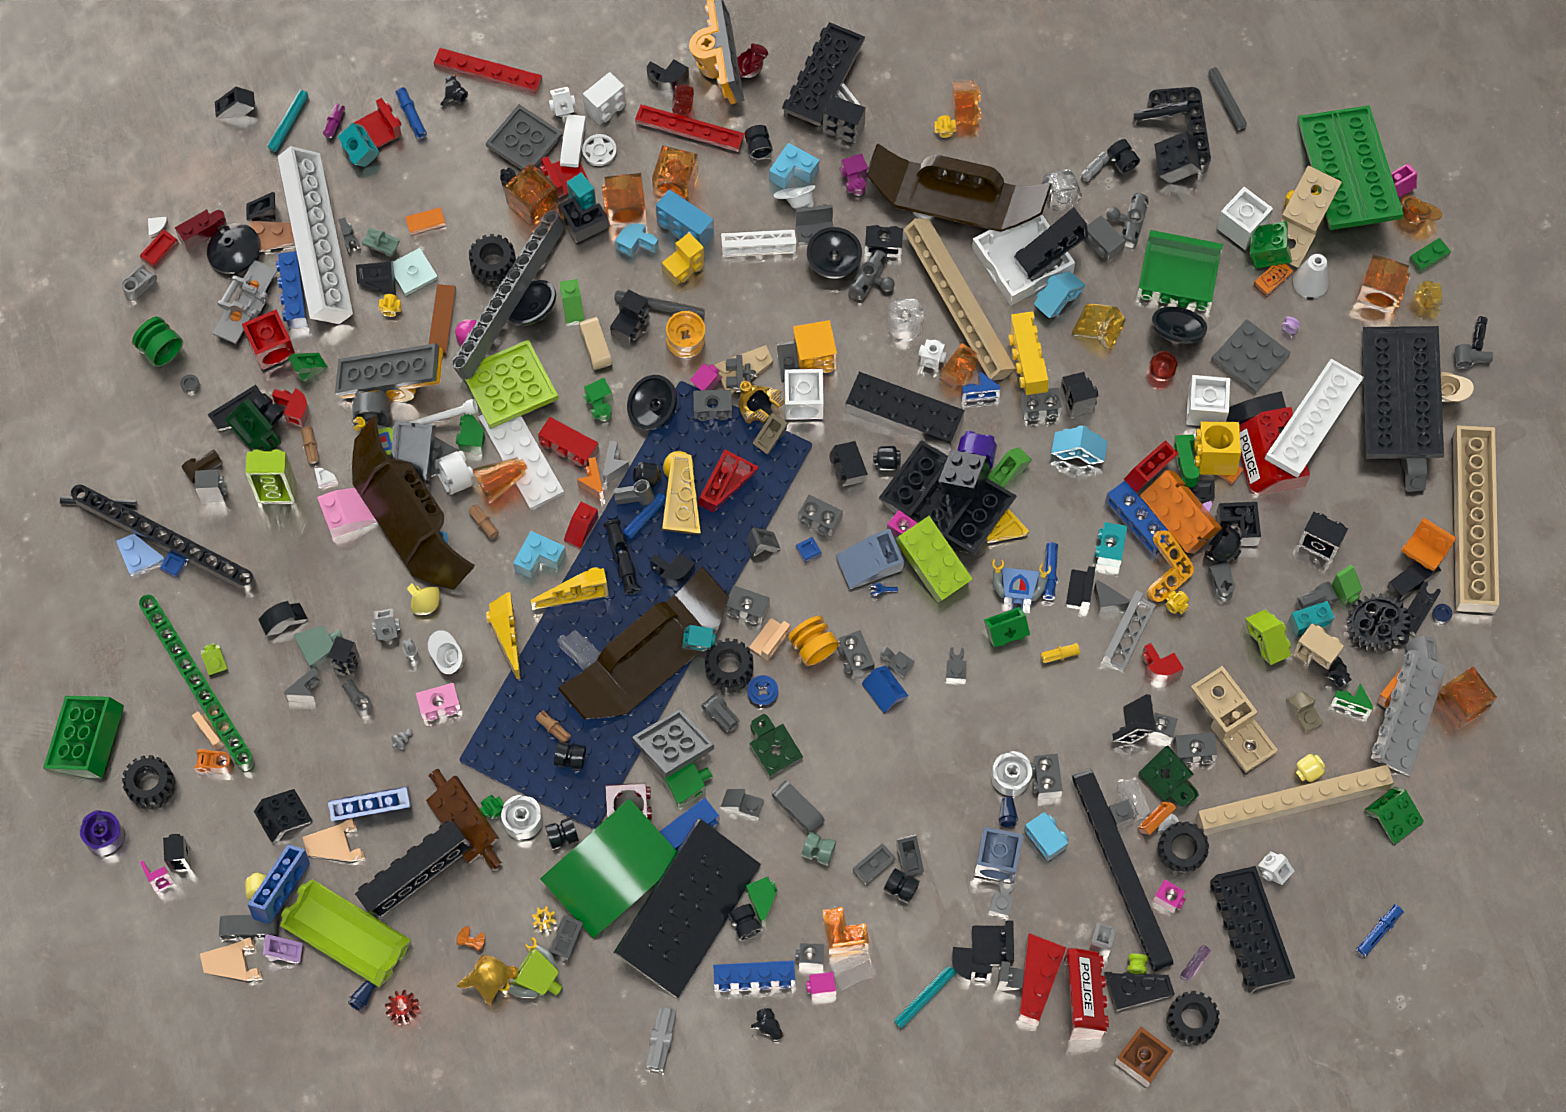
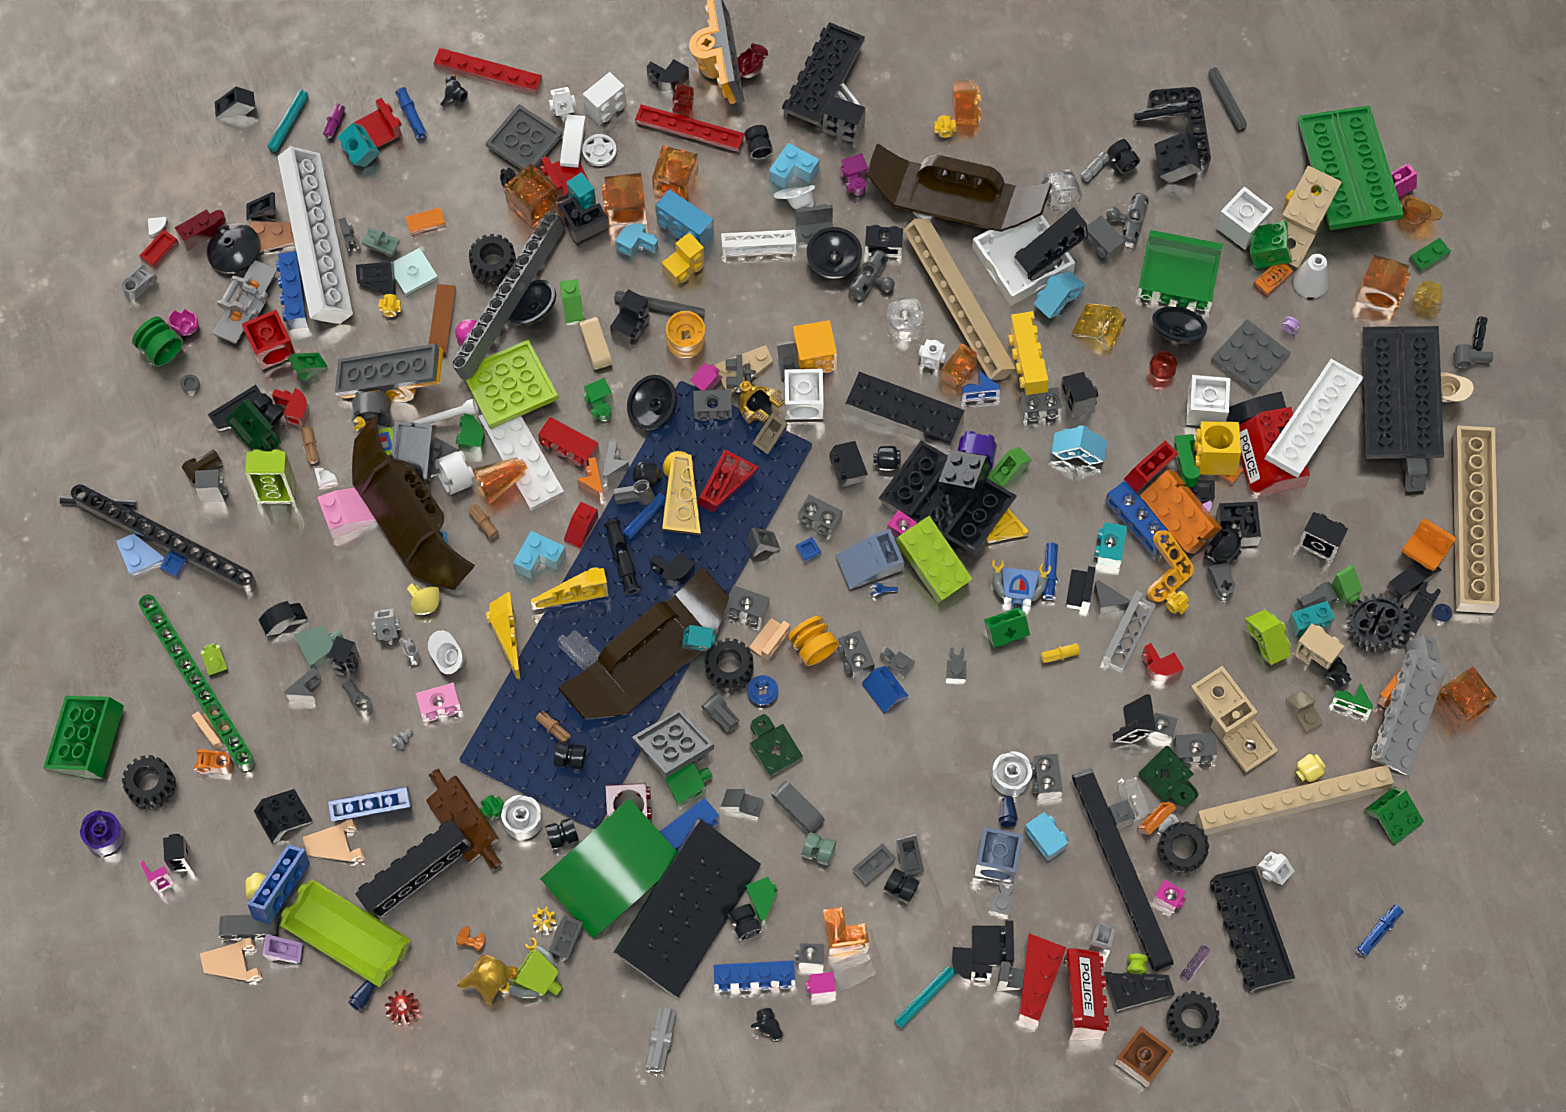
none -> dark pink hair [168,309,198,336]

